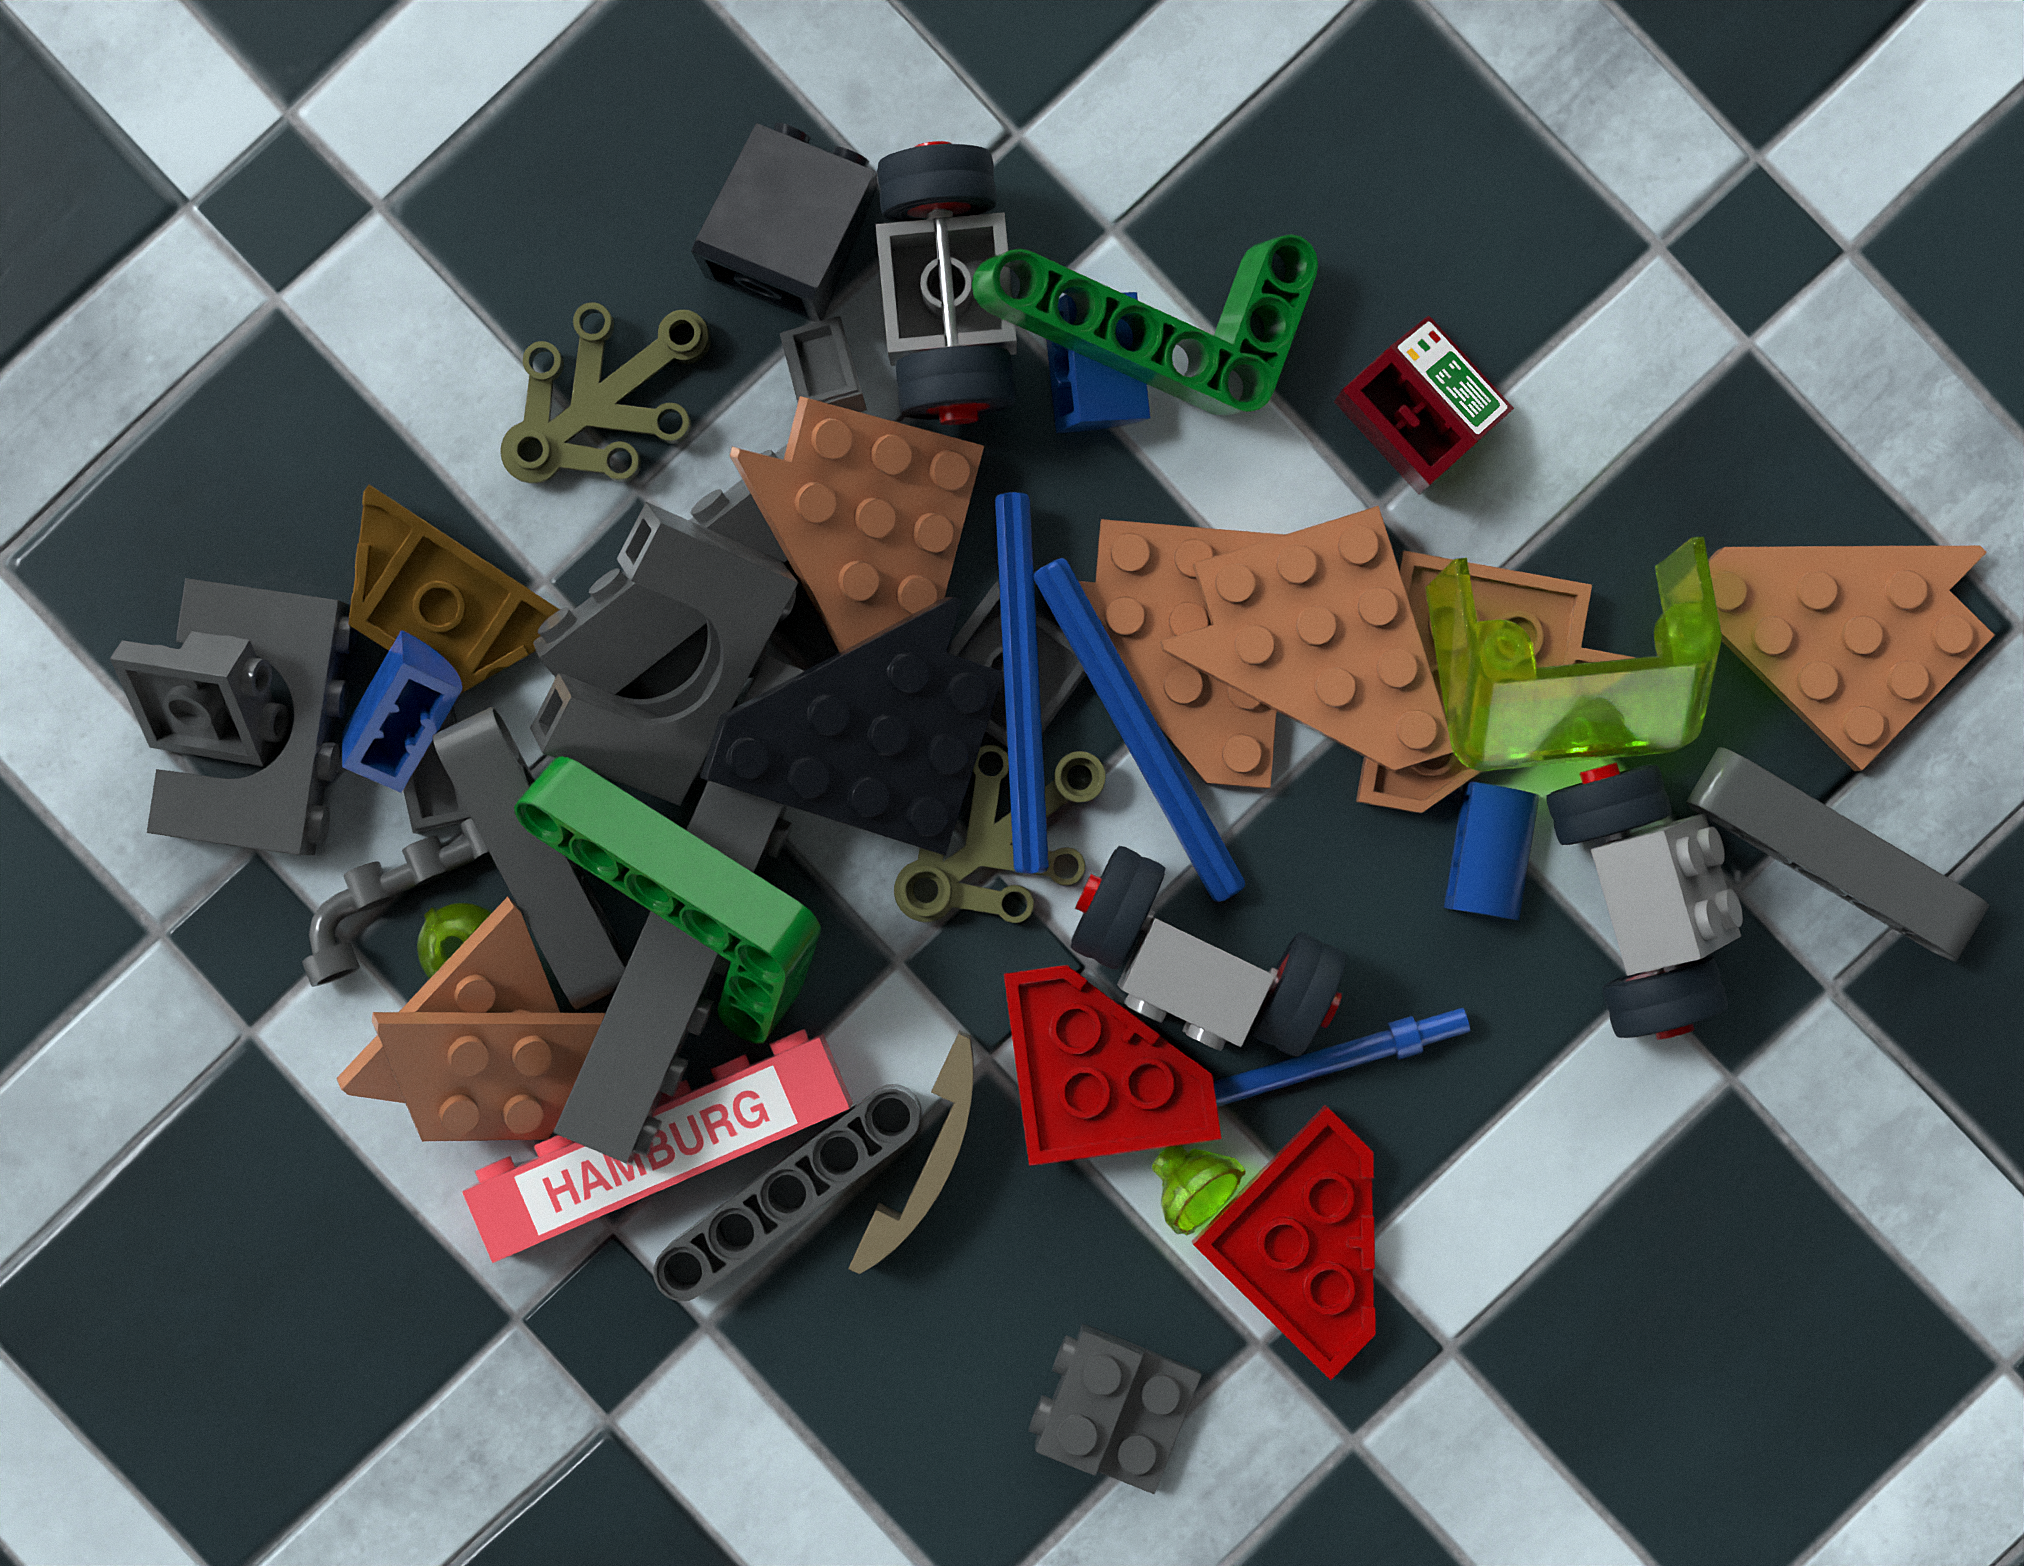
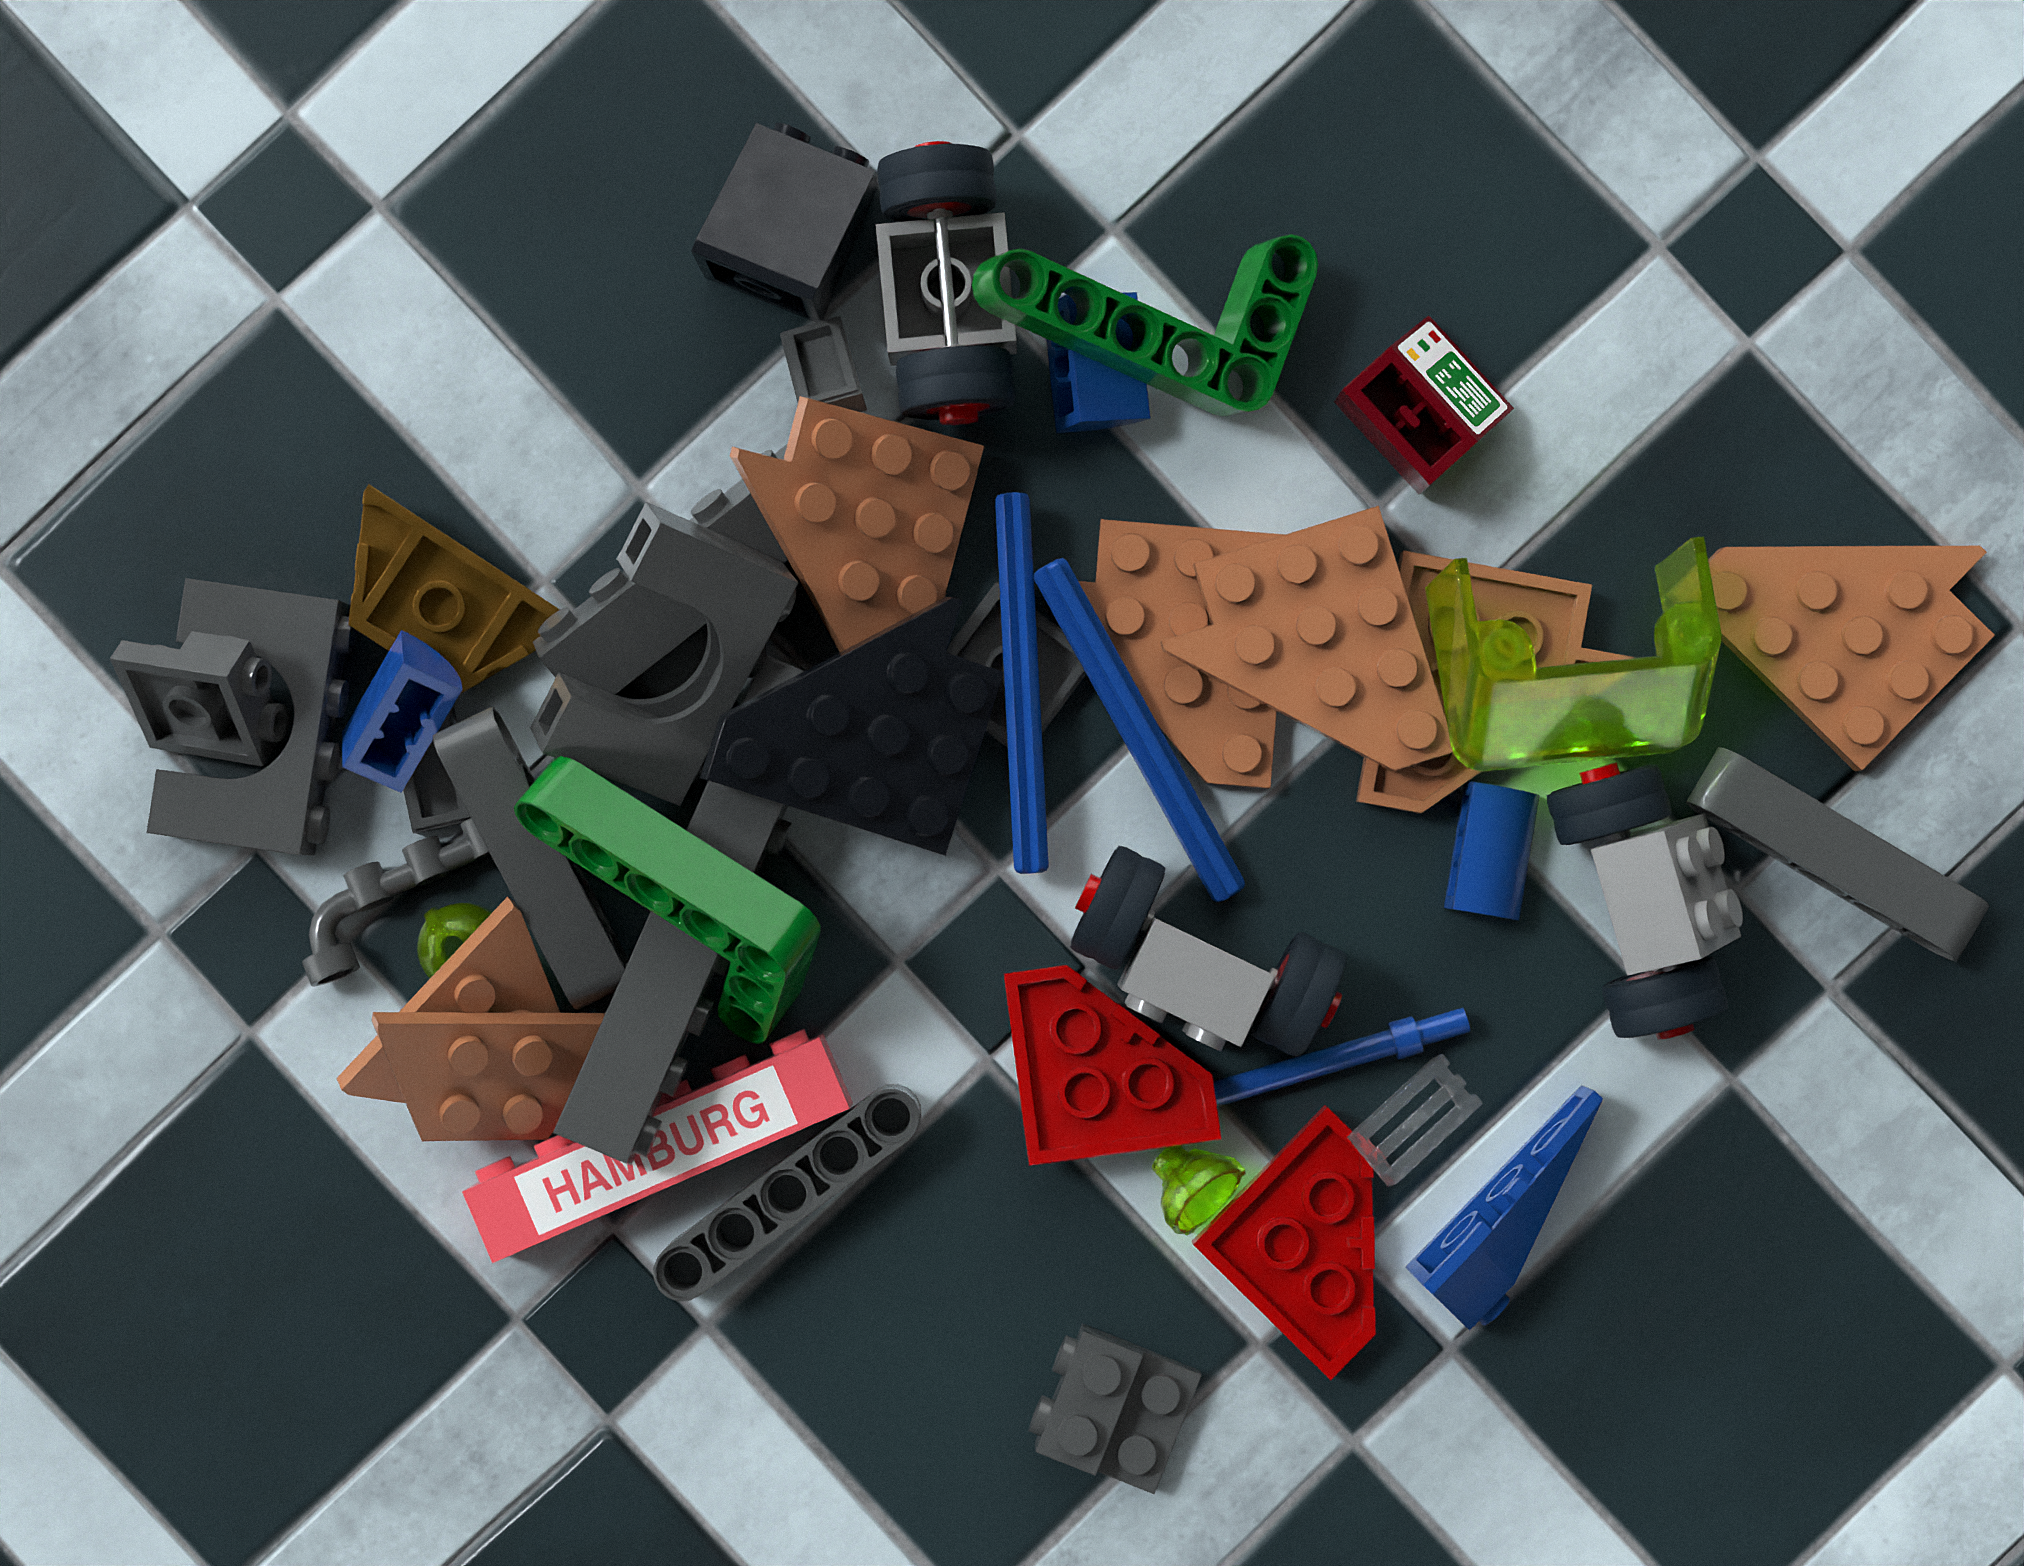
olive plant [500,302,711,484] -> none
dark tan slope [848,1030,974,1274] -> none
olive plant [894,745,1106,923] -> none
none -> clear tile [1347,1054,1483,1187]
none -> blue wedge [1405,1085,1603,1330]

